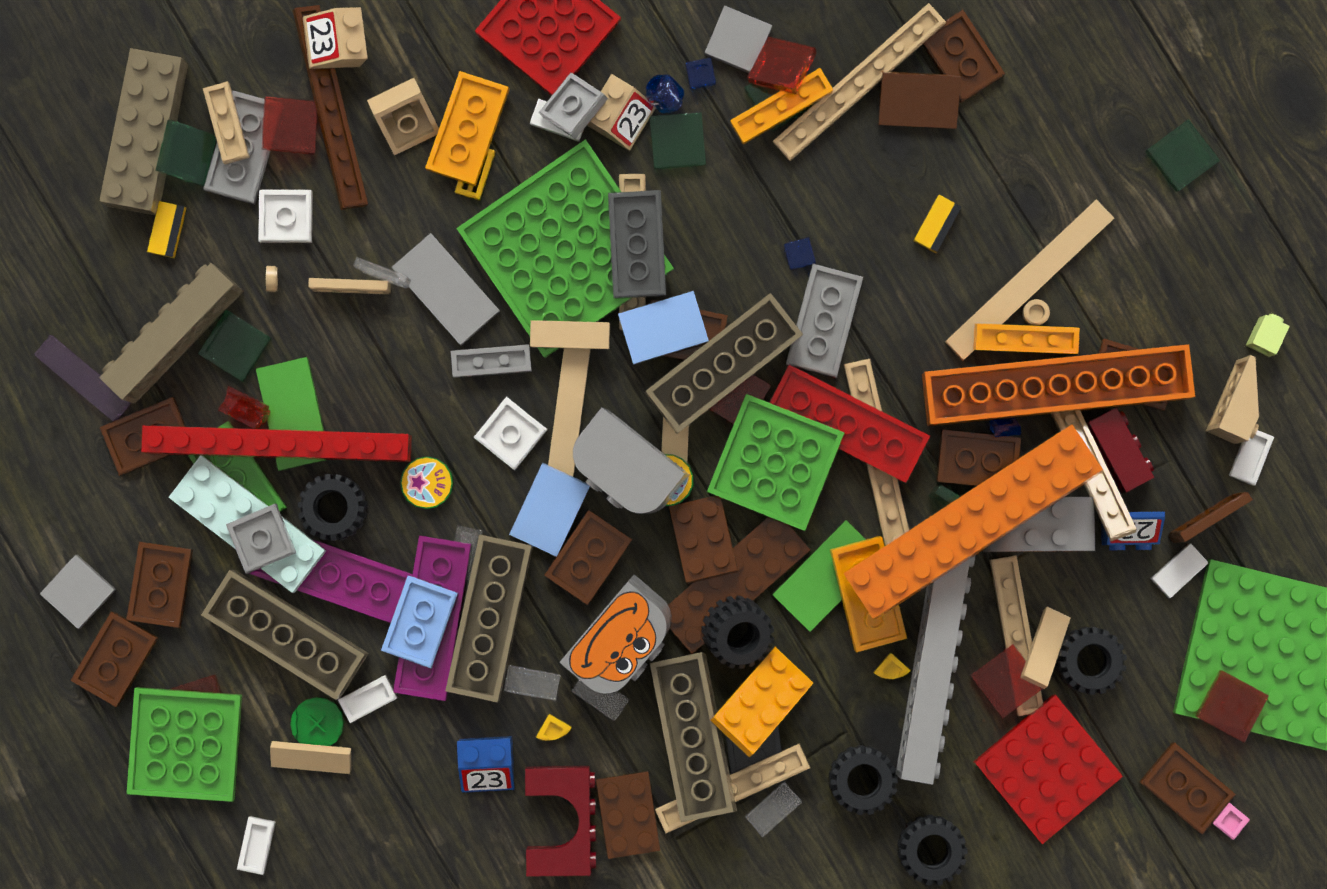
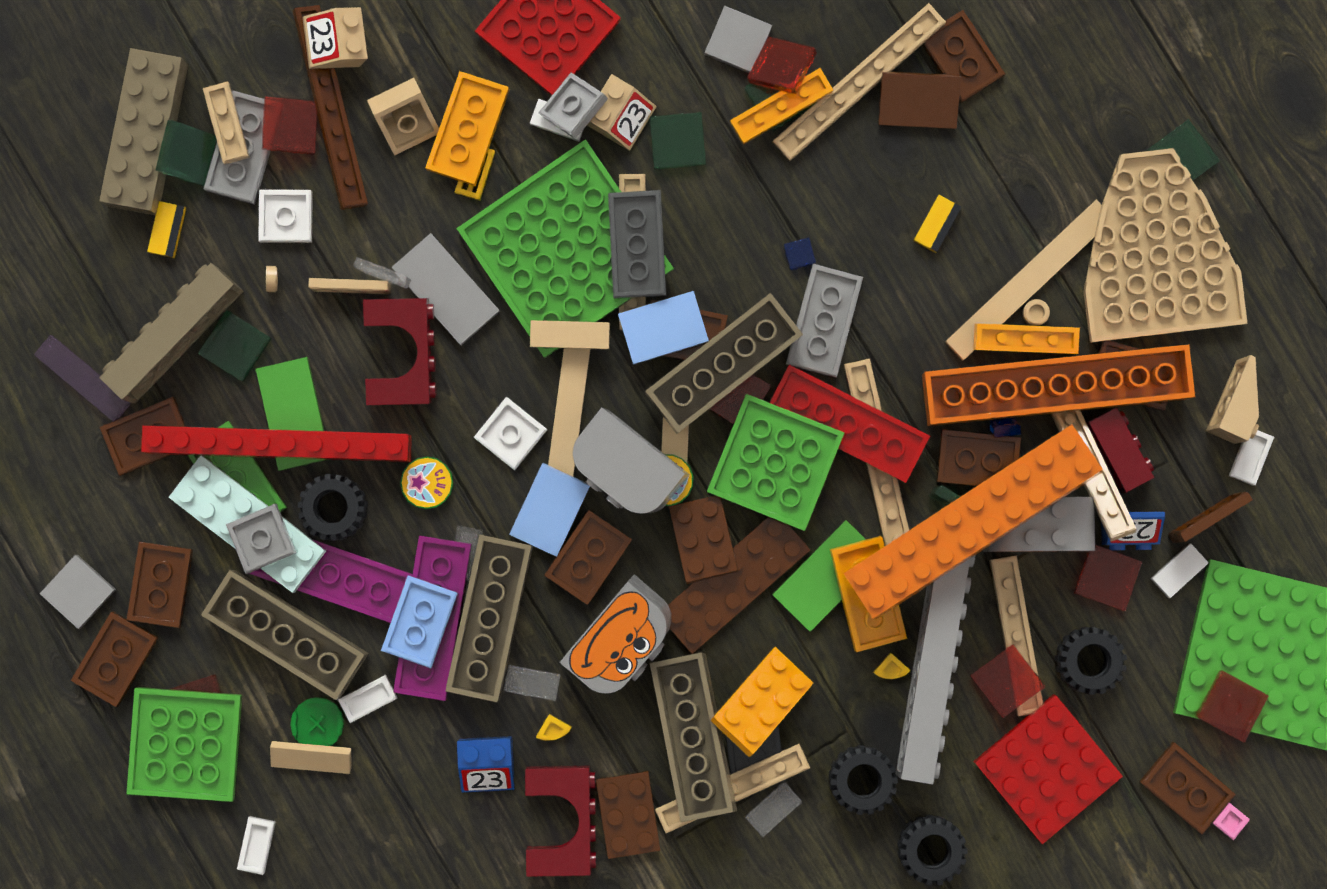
clear red hips [218,386,270,429] -> none
light grey plate [451,345,532,378] -> none
clear tile [572,680,630,721] -> none
clear blue head [646,74,684,113] -> none
clear blue tile [685,58,716,90] -> none
black tyre [701,595,774,669] -> none
tan tile [1020,607,1071,689] -> none
yellowish green brick [1246,314,1290,357] -> none
none -> dark red arch [363,298,436,405]
none -> clear red tile [1074,545,1142,611]
none -> tan wing [1083,148,1248,343]

